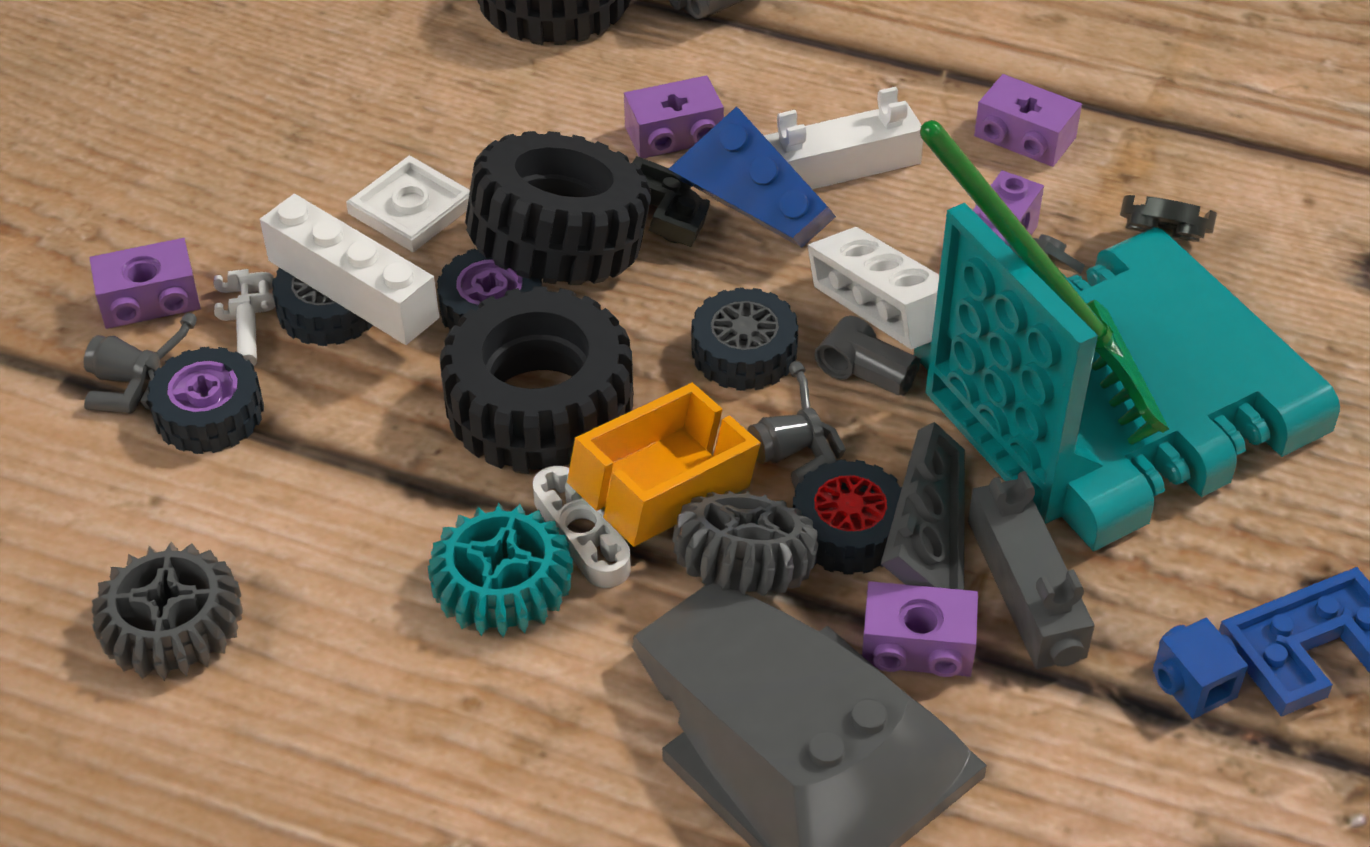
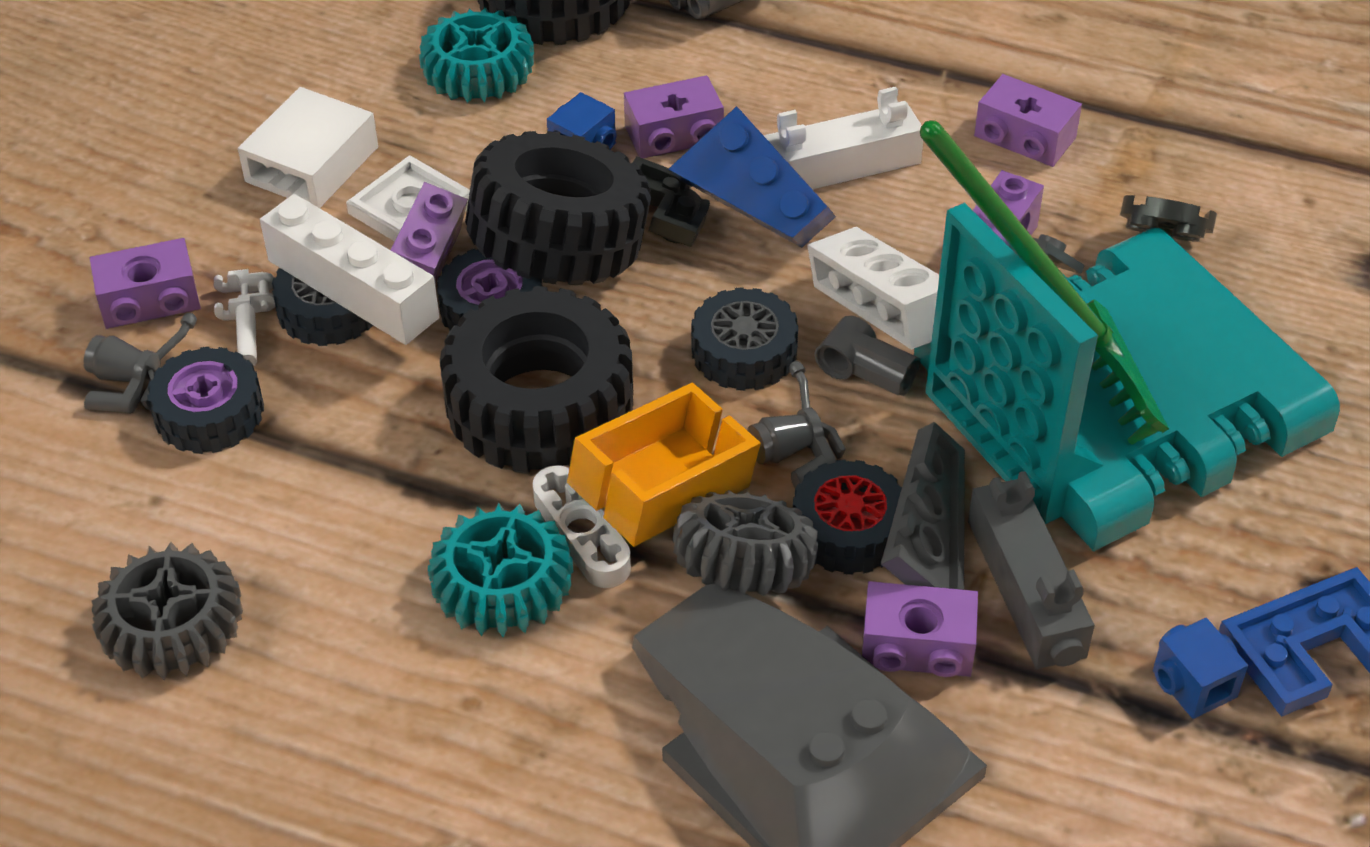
none -> white brick [238,87,378,208]
none -> medium lavender brick [391,182,468,284]
none -> teal gear [419,8,534,103]
none -> blue brick [547,92,617,150]

